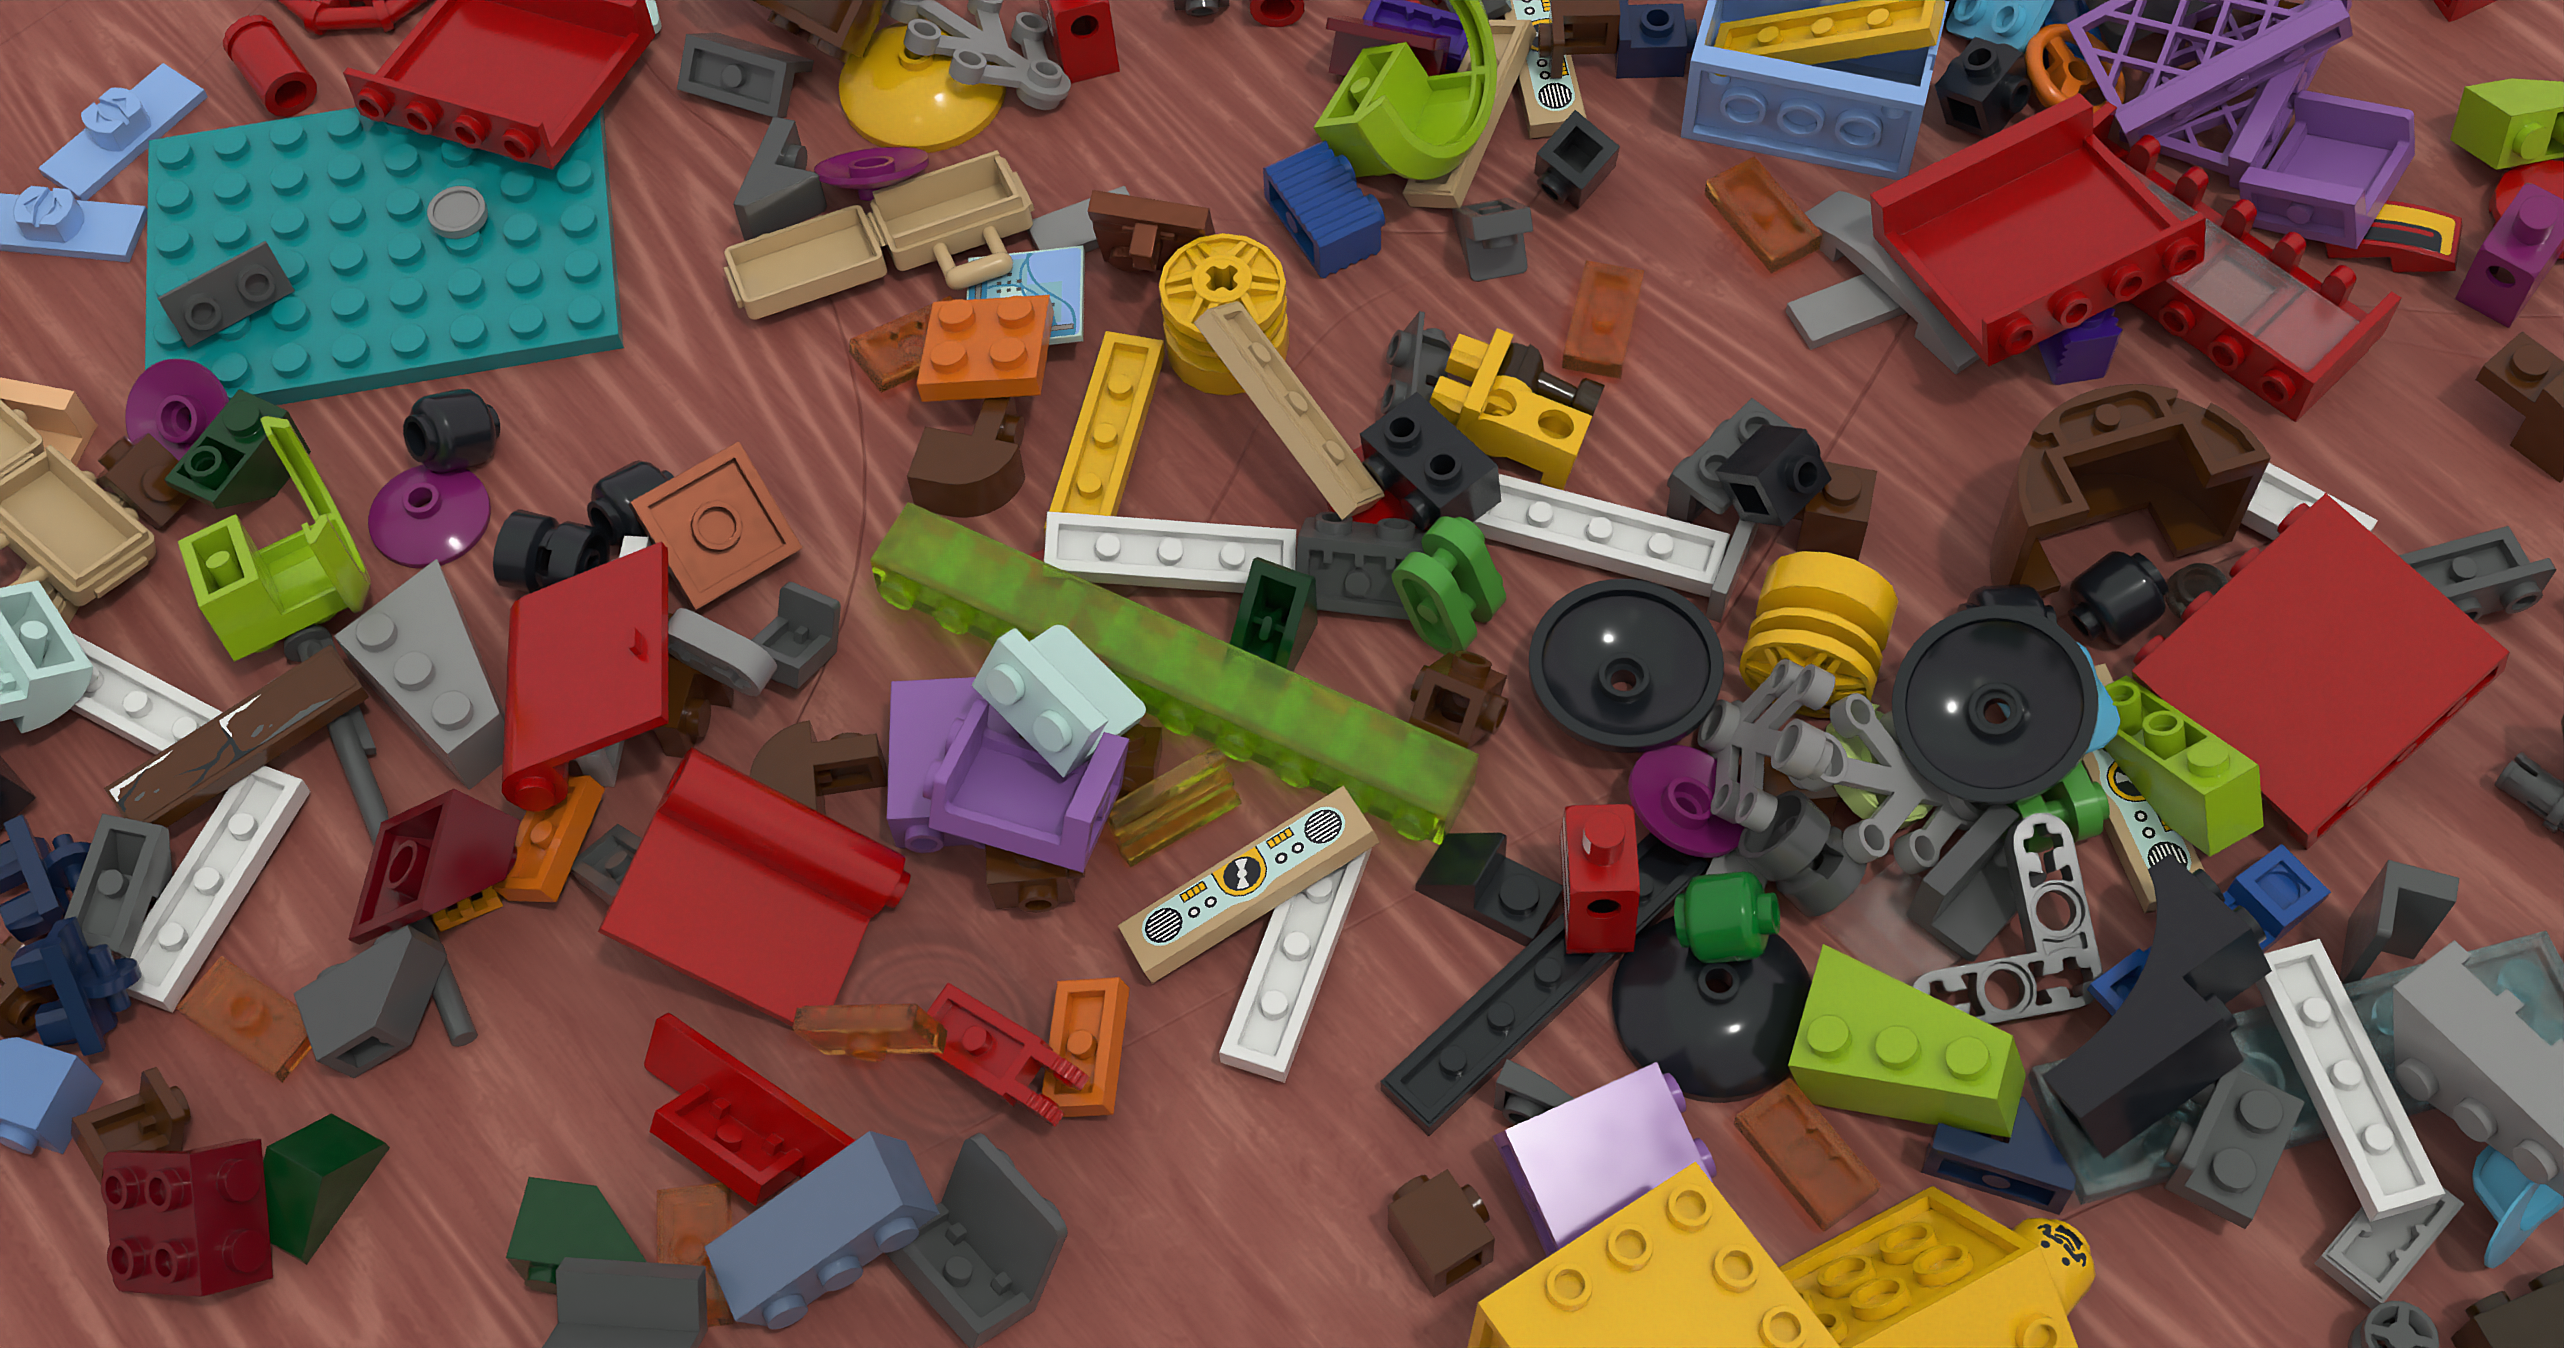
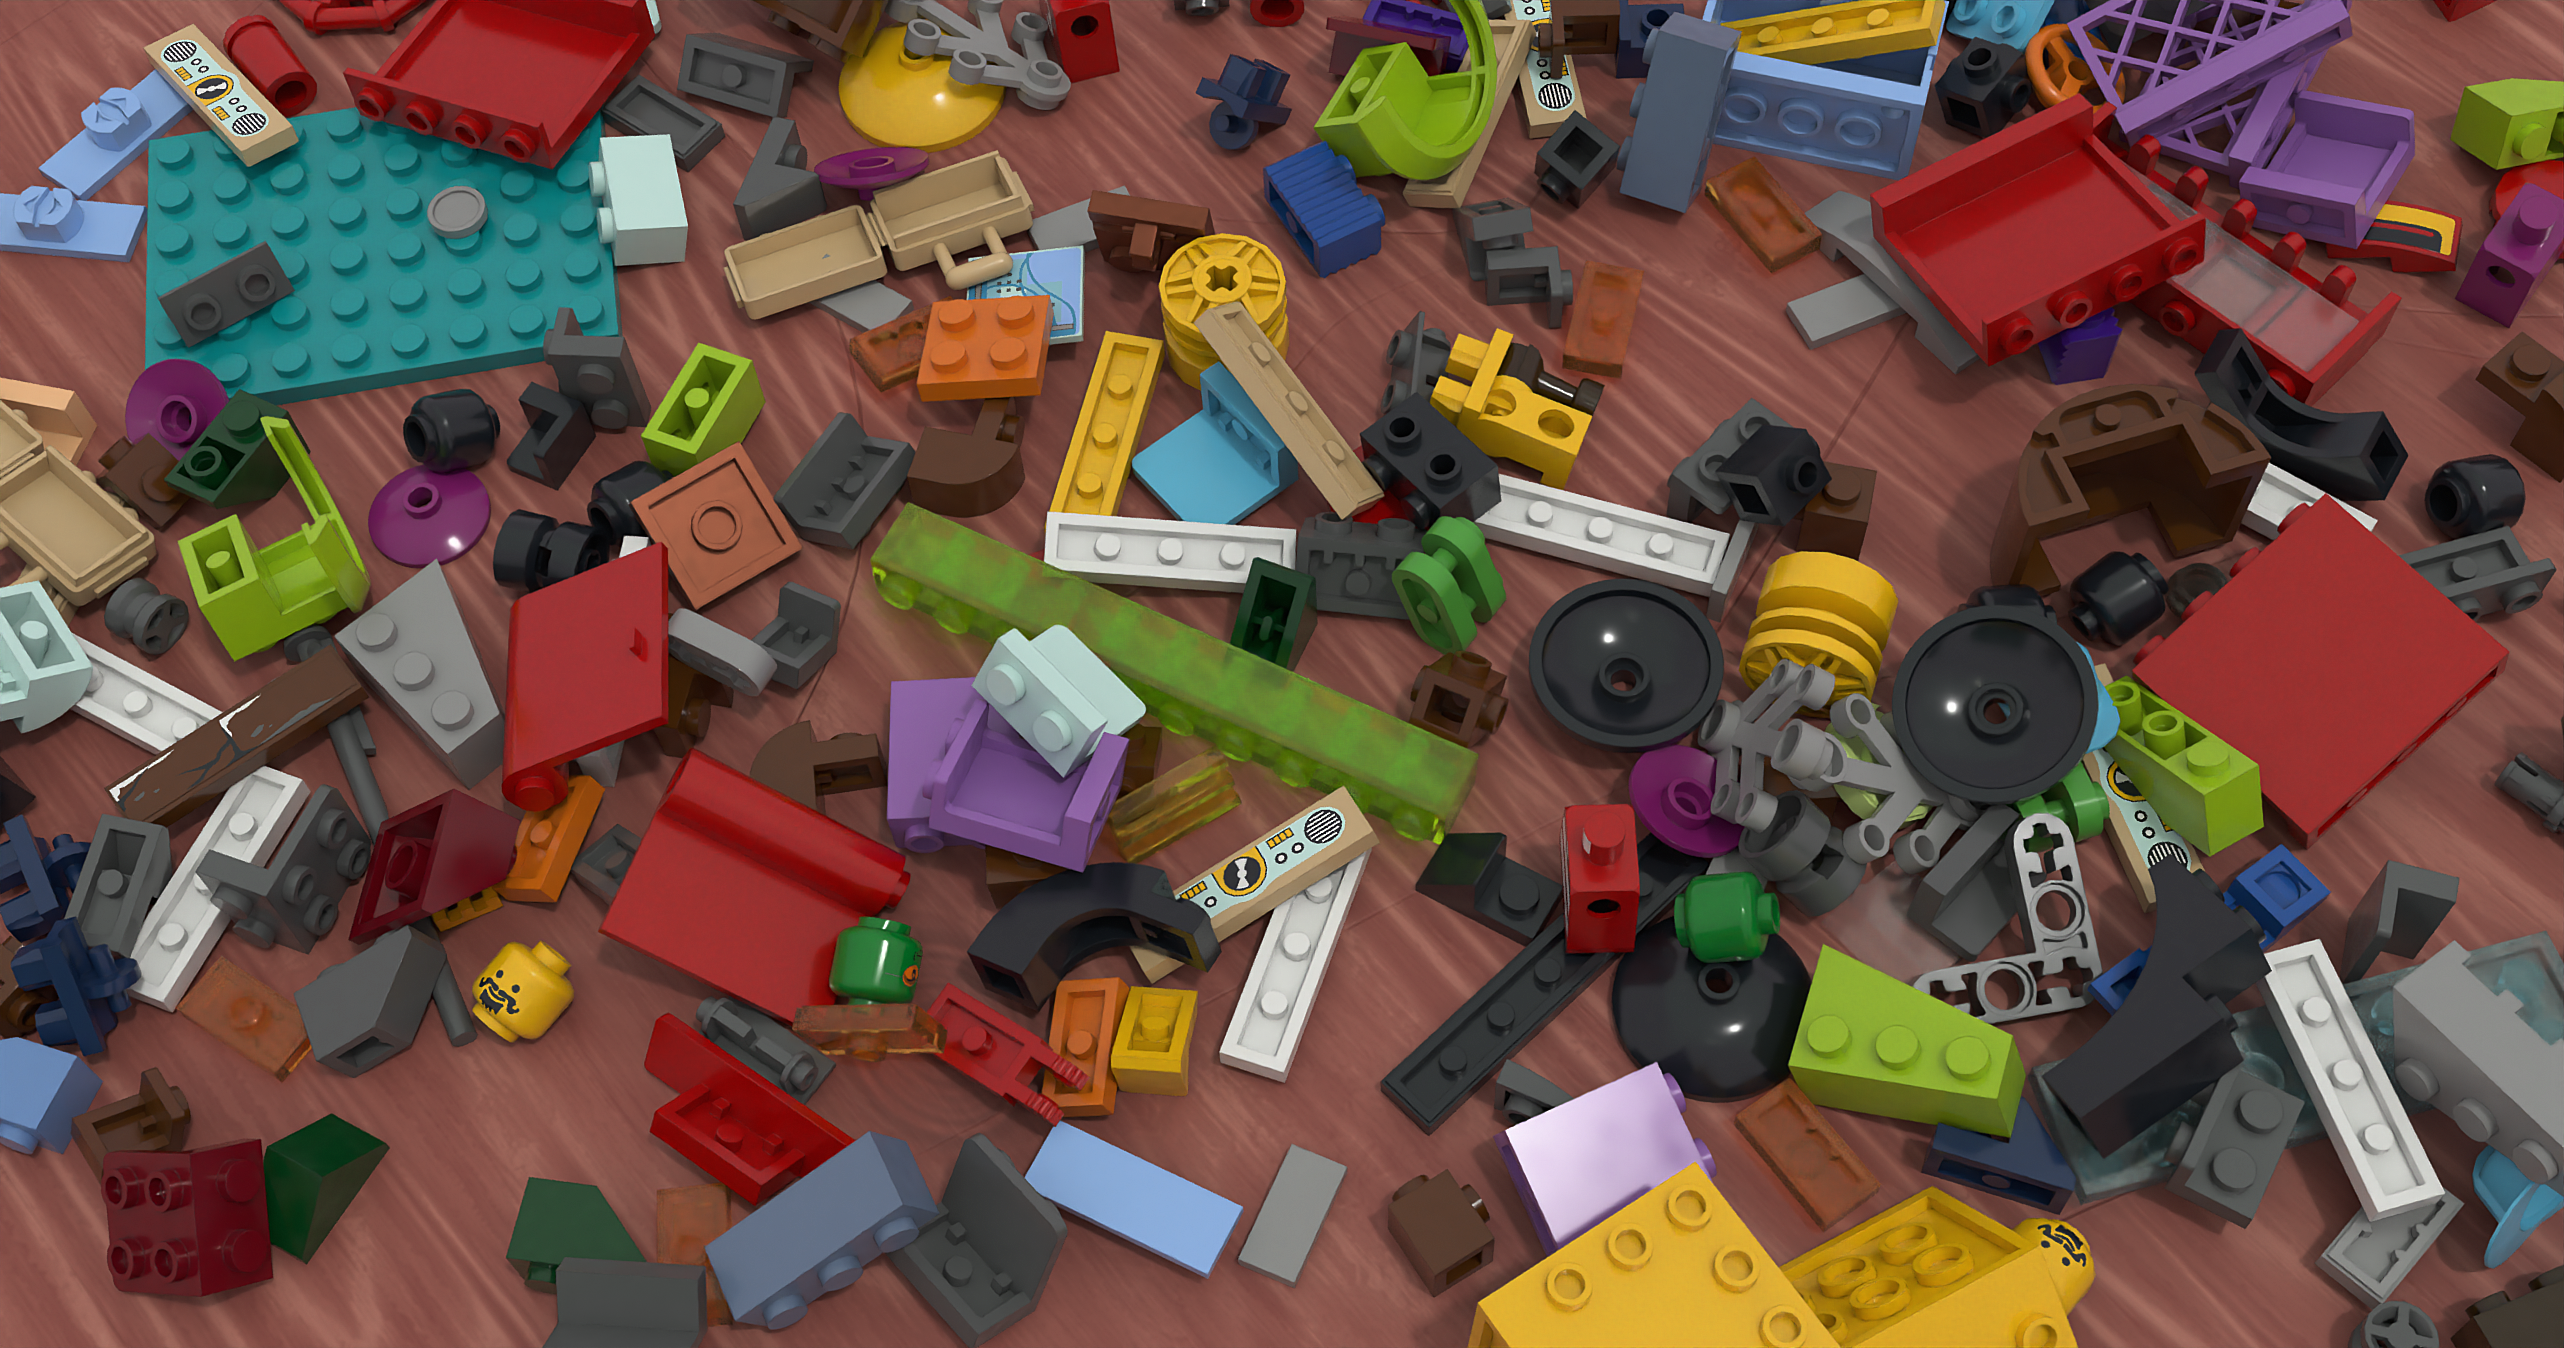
none -> dark grey wheel [104,578,189,655]
none -> tile [143,24,299,167]
none -> dark grey bracket [195,784,371,955]
none -> yellow head [472,940,574,1043]
none -> black panel [507,382,596,491]
none -> dark grey bracket [543,307,651,429]
none -> light aqua brick [589,134,688,266]
none -> dark grey tile [601,74,725,172]
none -> lime brick [641,343,766,477]
none -> dark grey hinge [696,996,837,1105]
none -> dark grey bracket [774,412,915,550]
none -> light grey piece [809,254,914,344]
none -> green head [829,917,923,1019]
none -> black arch [967,862,1222,1012]
none -> light blue piece [1024,1120,1244,1279]
none -> yellow slope [1111,986,1198,1096]
none -> medium azure bracket [1132,361,1299,525]
none -> dark blue hips [1196,54,1292,150]
none -> light grey piece [1238,1144,1348,1288]
none -> dark grey bracket [1485,246,1573,328]
none -> sand blue brick [1617,12,1742,213]
none -> black arch [2194,328,2409,501]
none -> black head [2424,454,2526,540]

